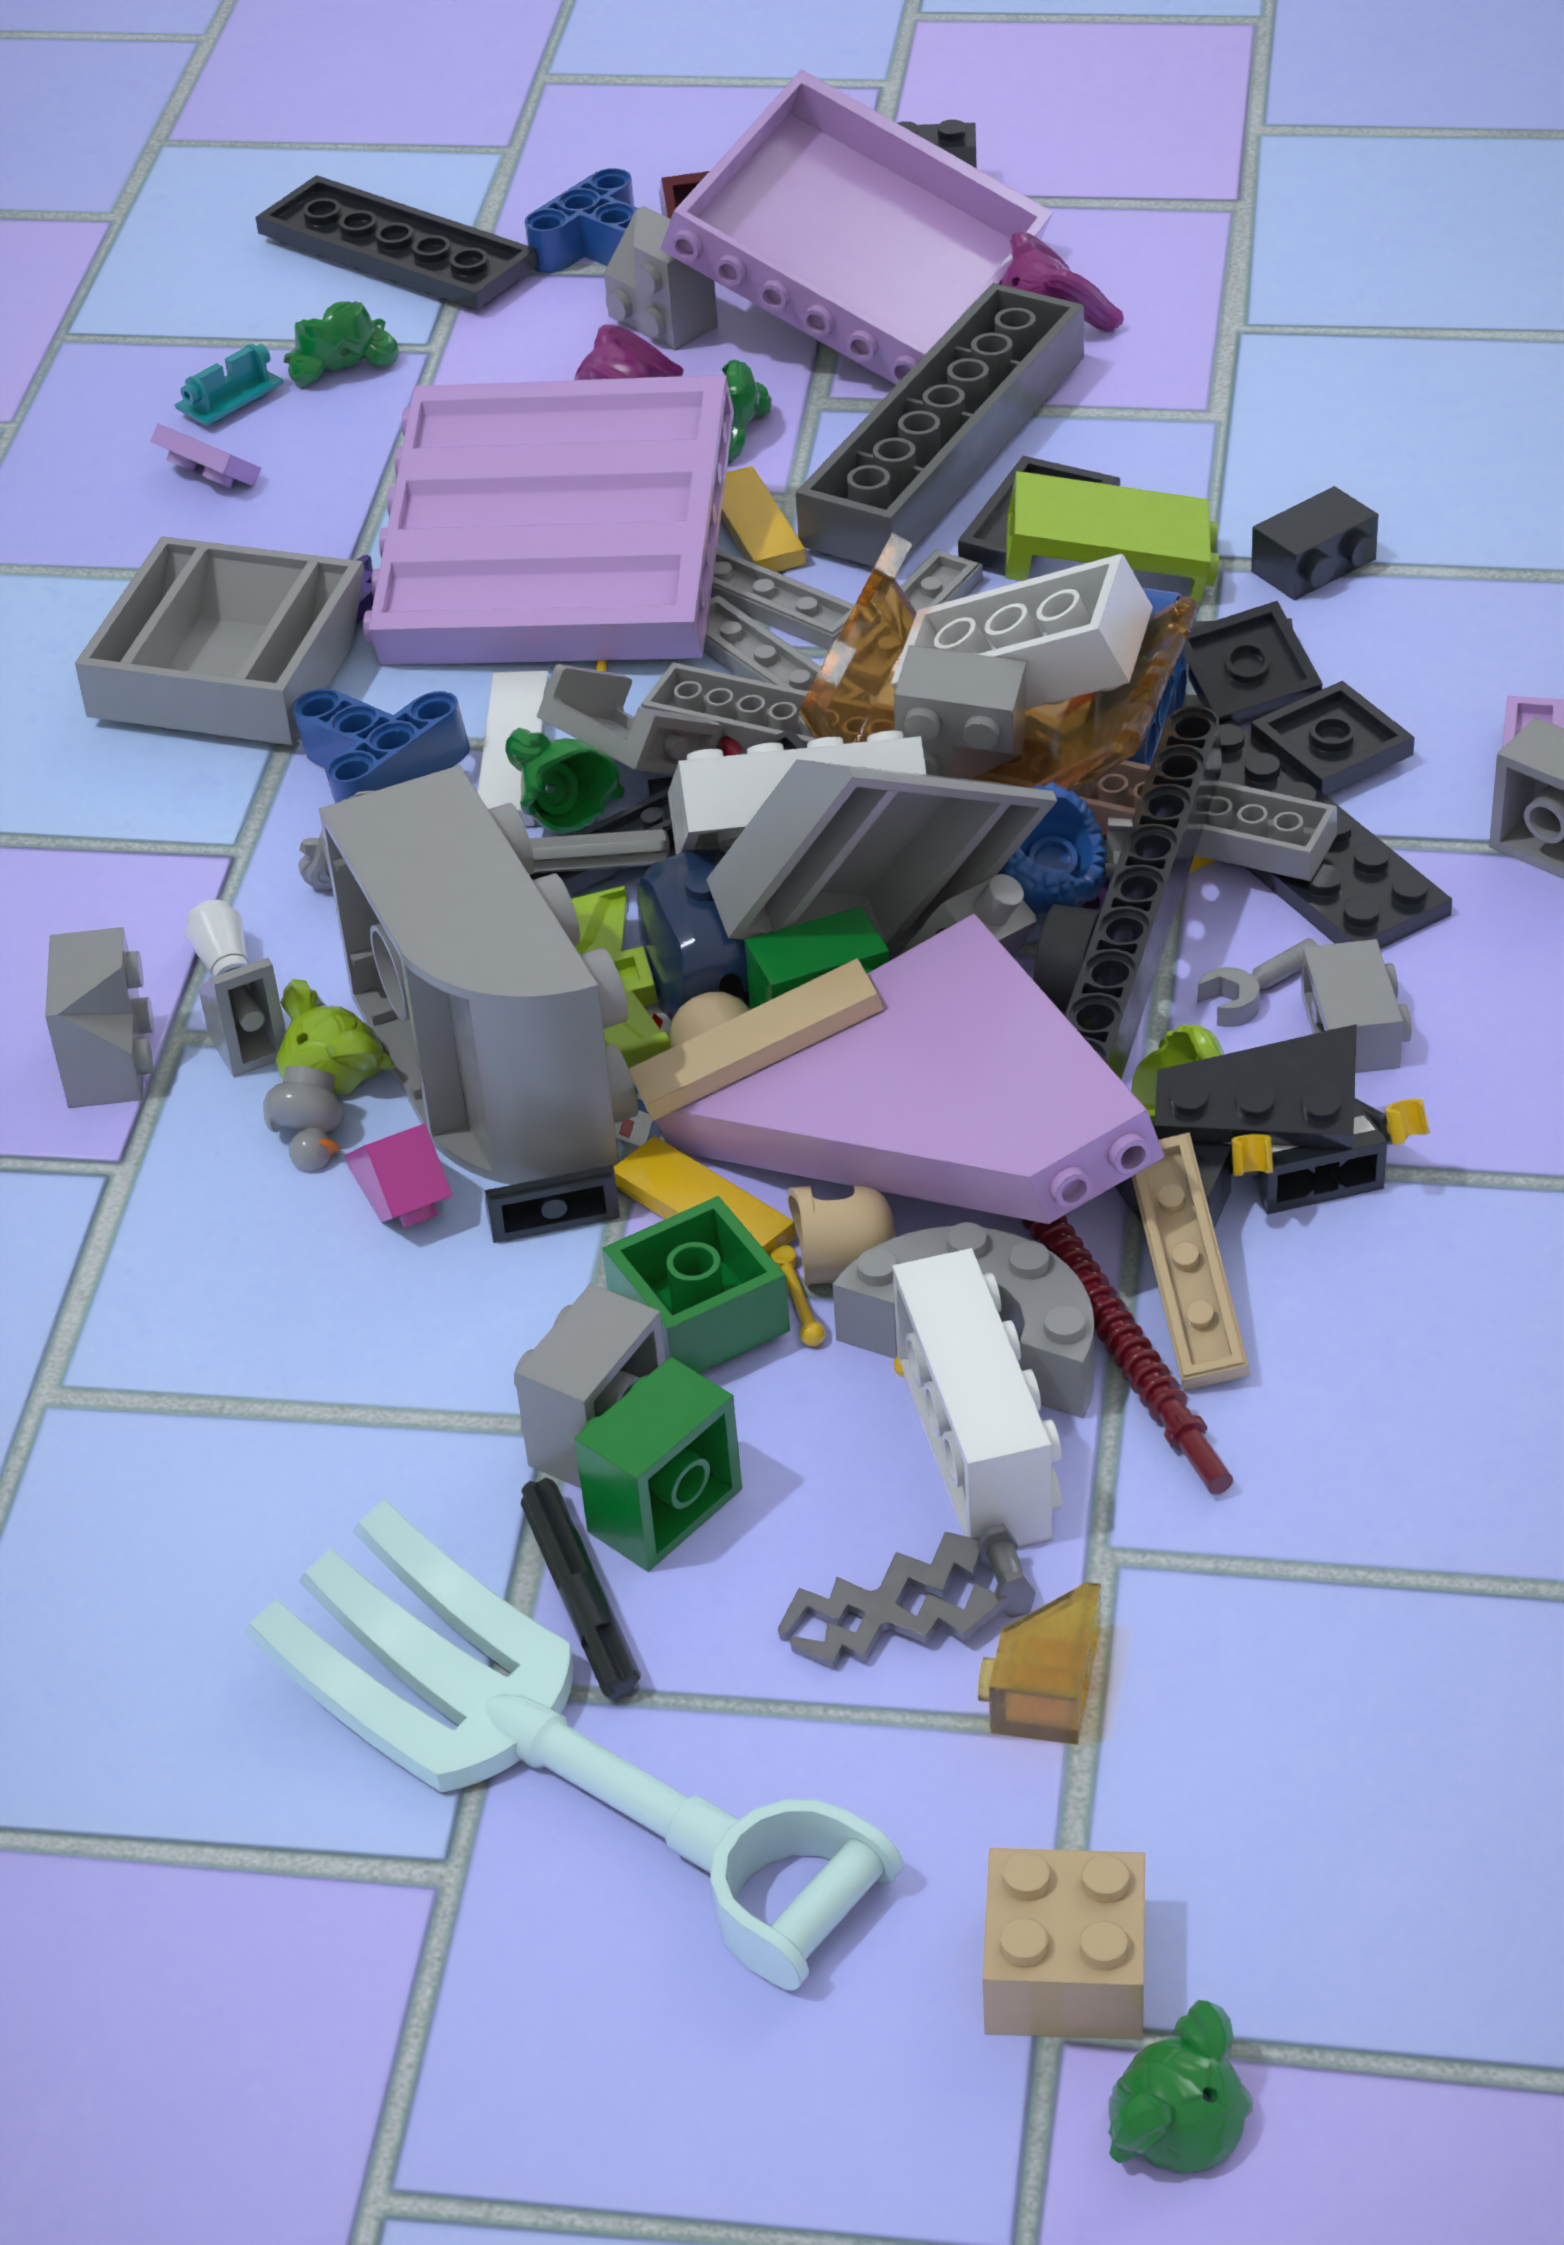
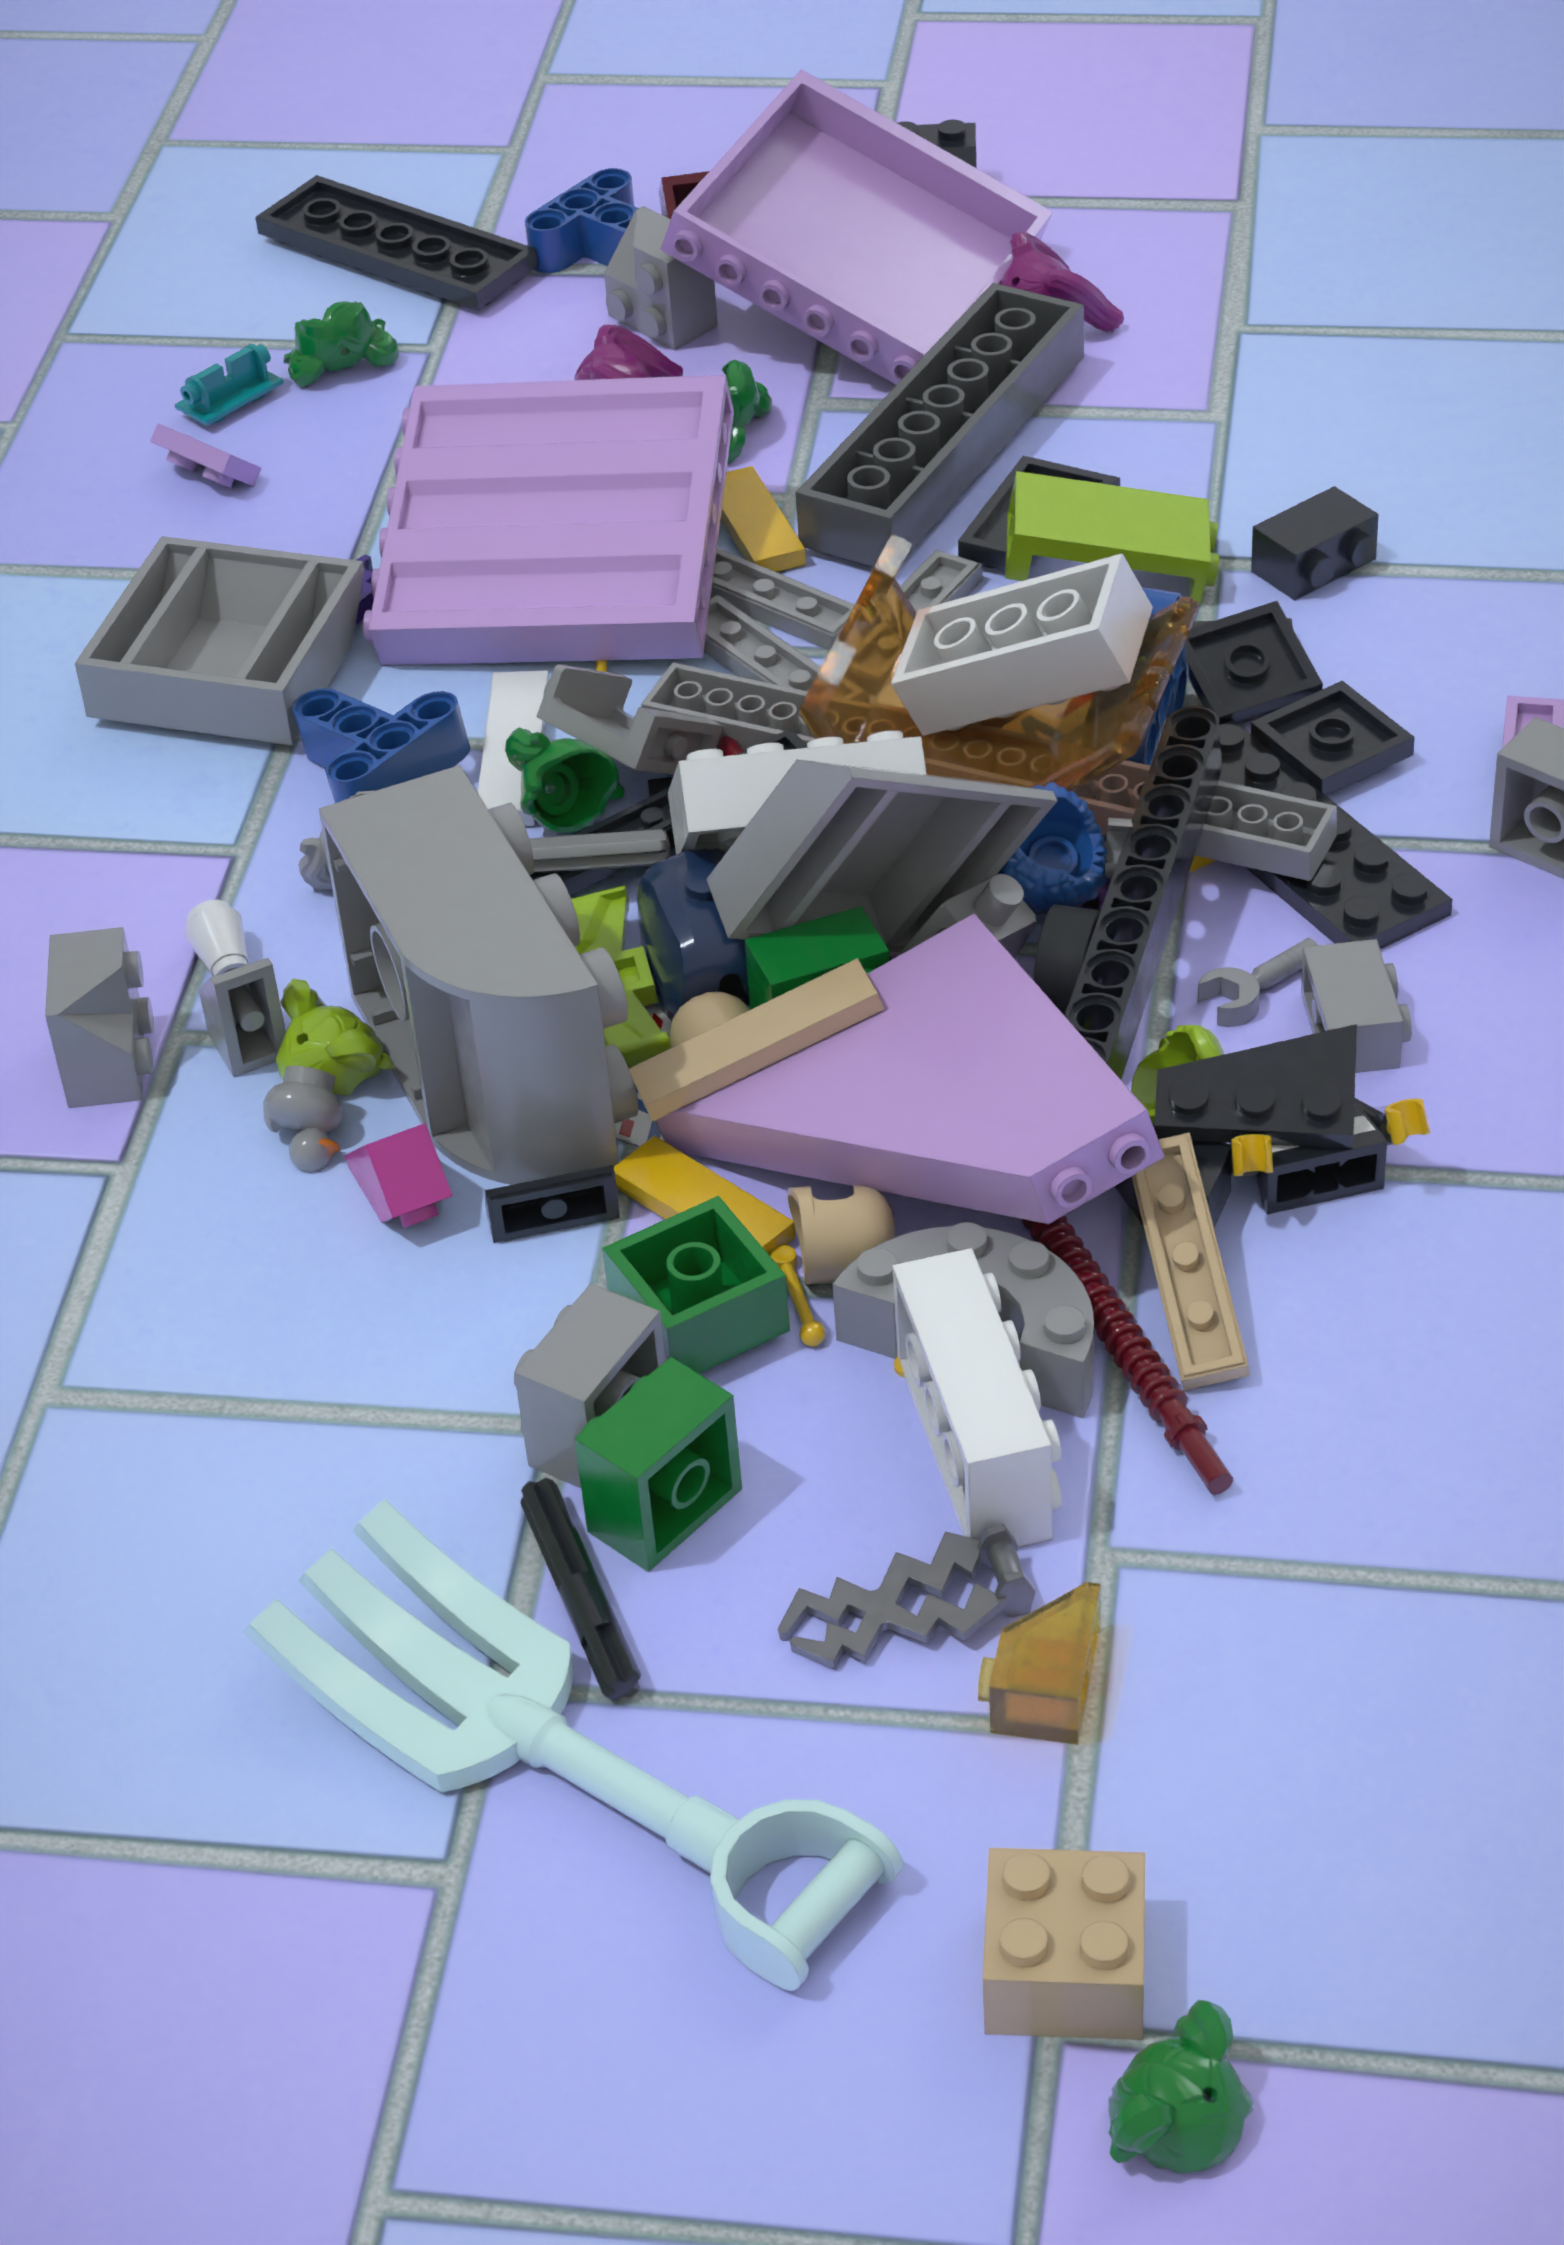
light grey slope [894,645,1027,780] -> none

